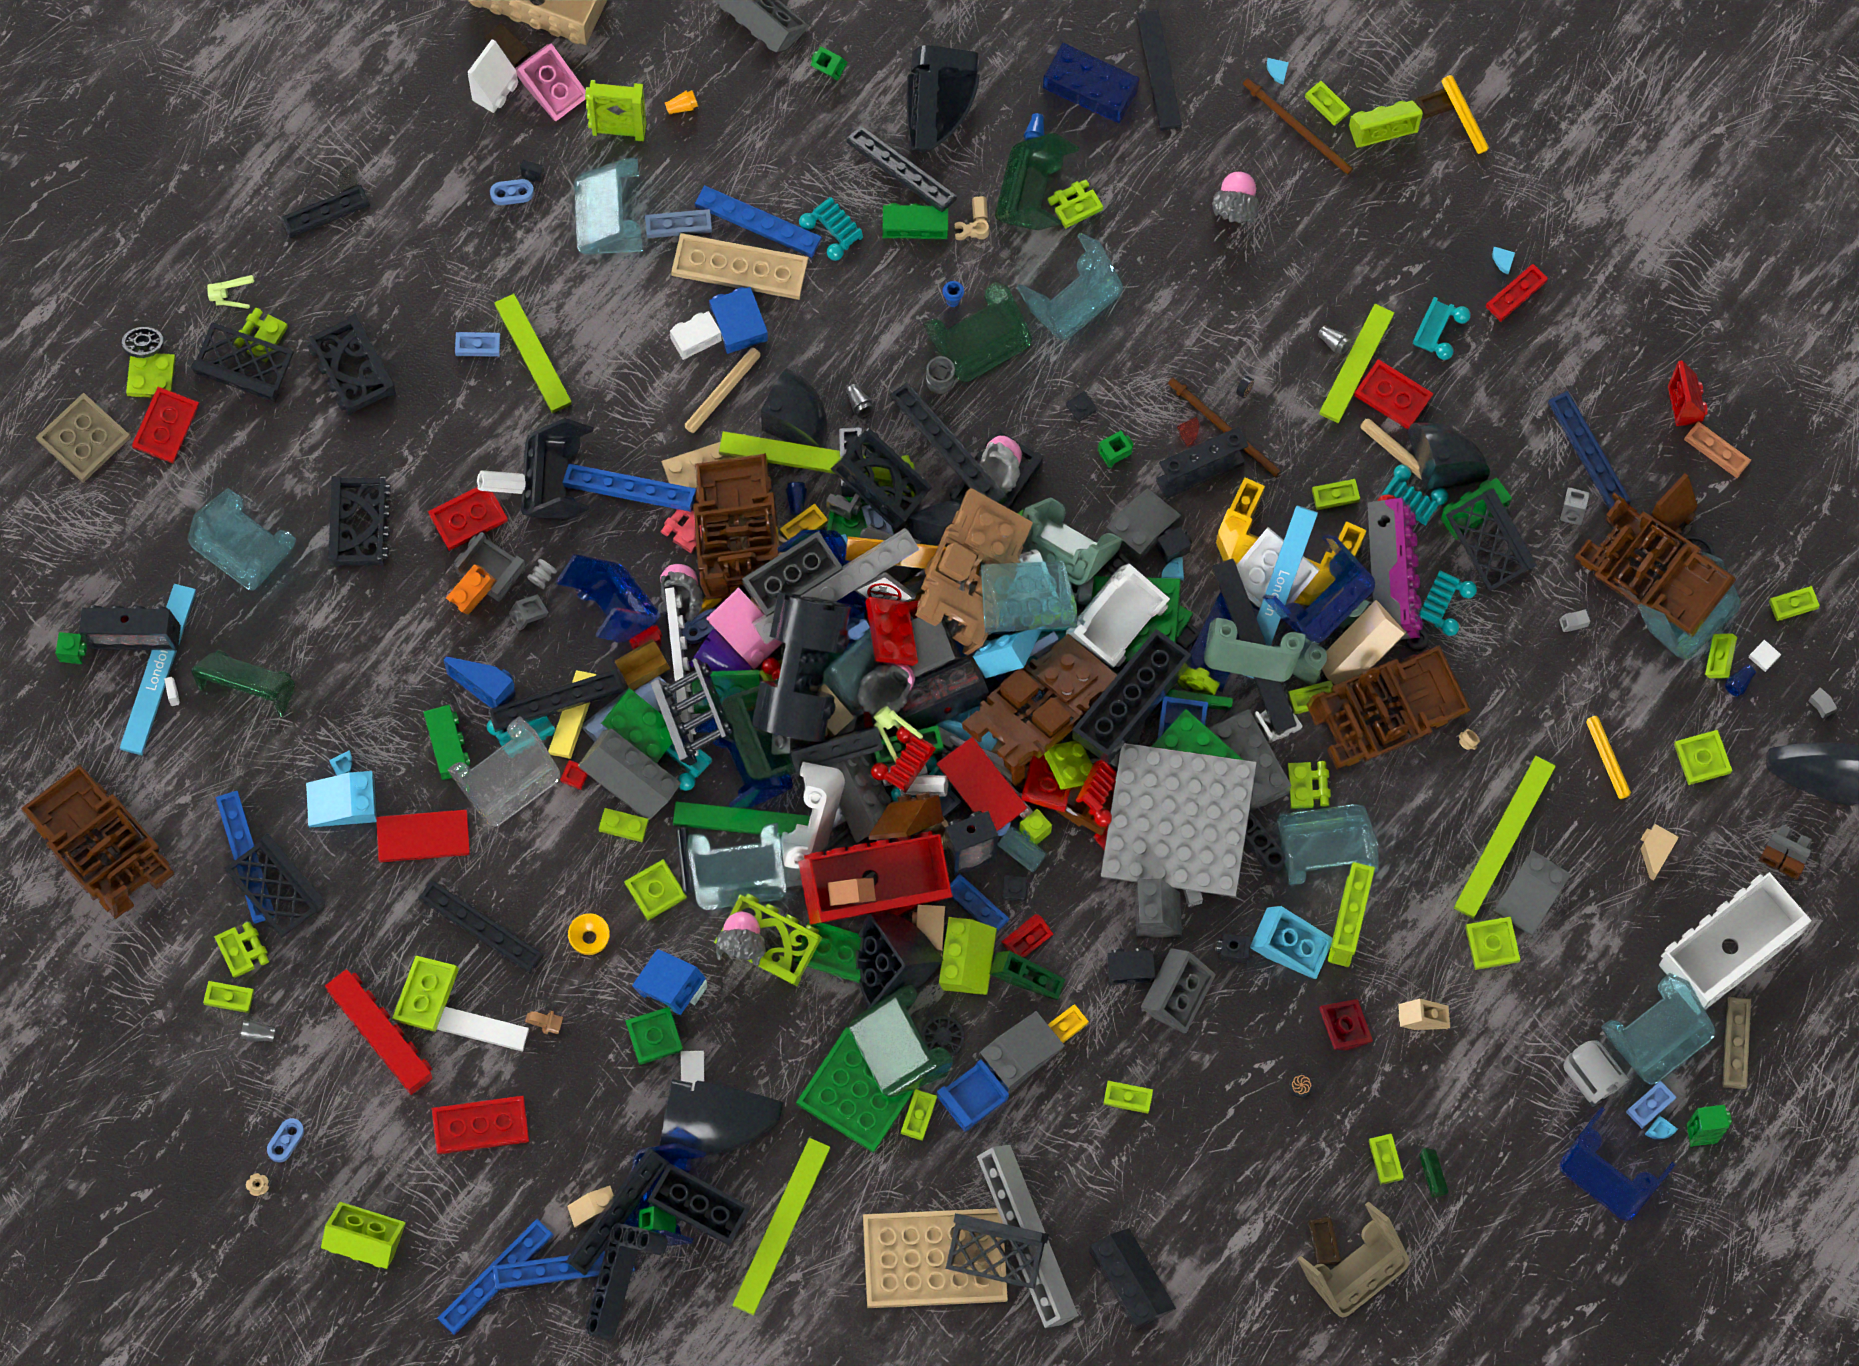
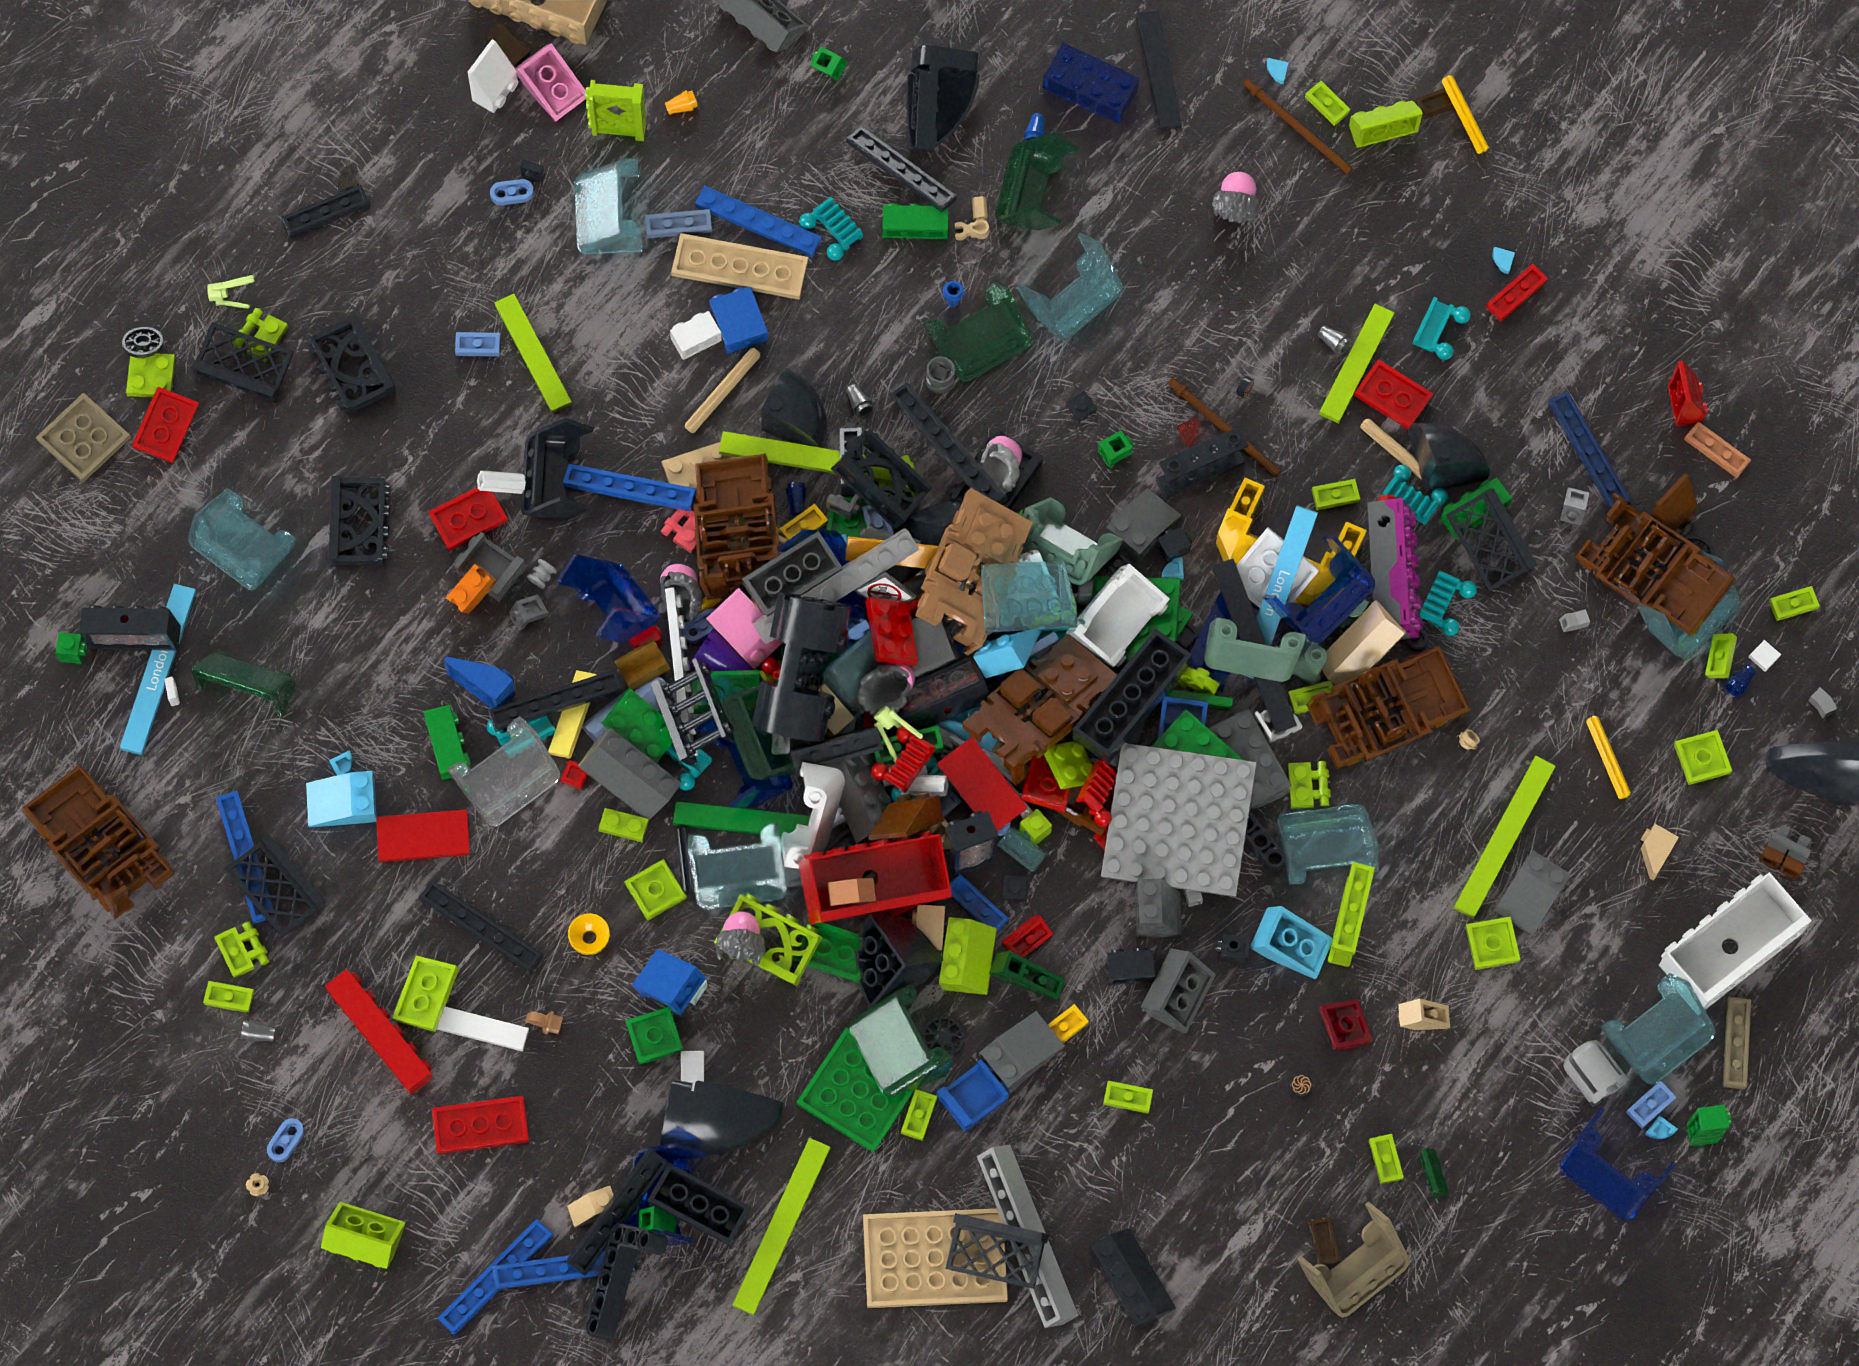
lime plate [1048,179,1103,229] -> none

